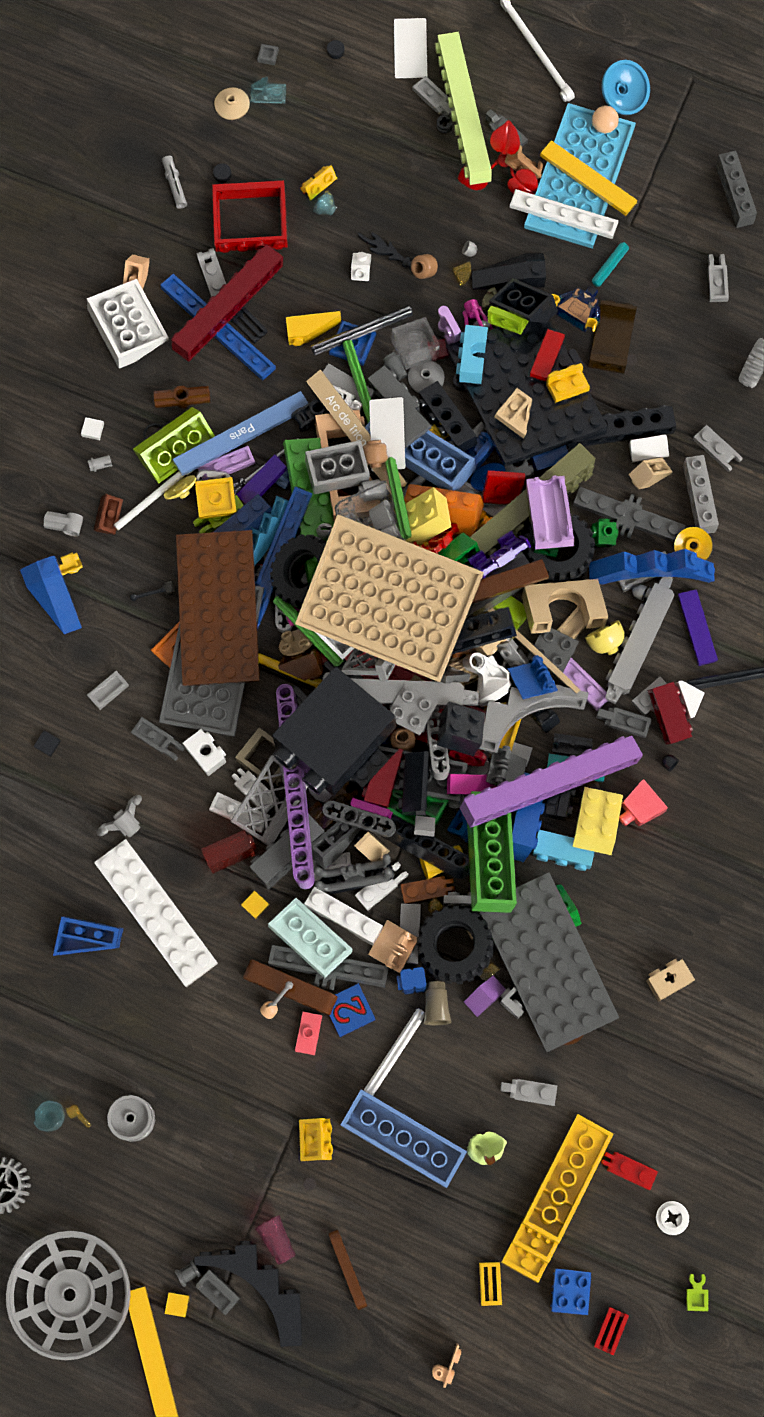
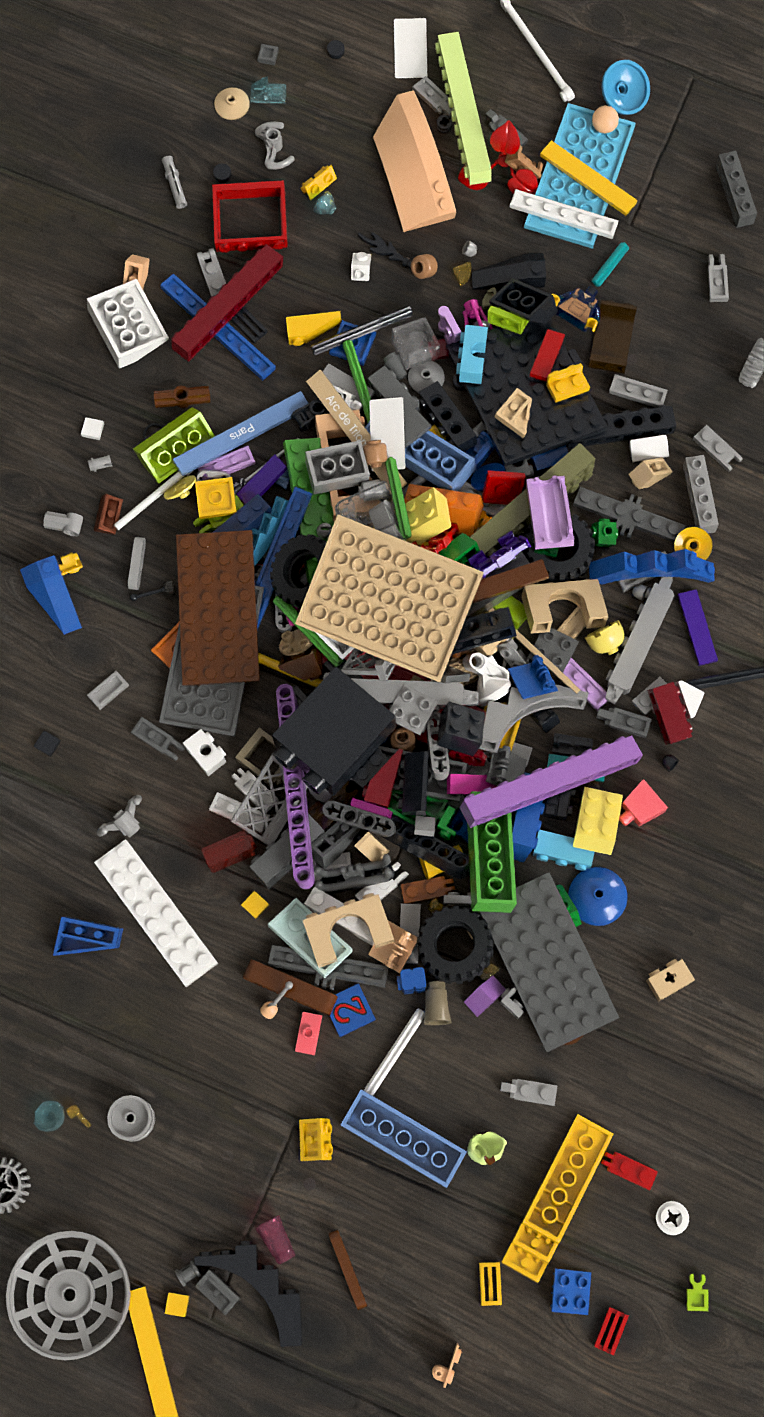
none -> light grey beam [128,537,146,590]
none -> light grey piece [255,121,295,170]
none -> tan arch [303,893,394,968]
none -> light nougat slope [373,90,456,232]
none -> green bracket [437,806,456,843]
none -> blue dish [568,867,627,926]
none -> light grey plate [609,374,668,407]

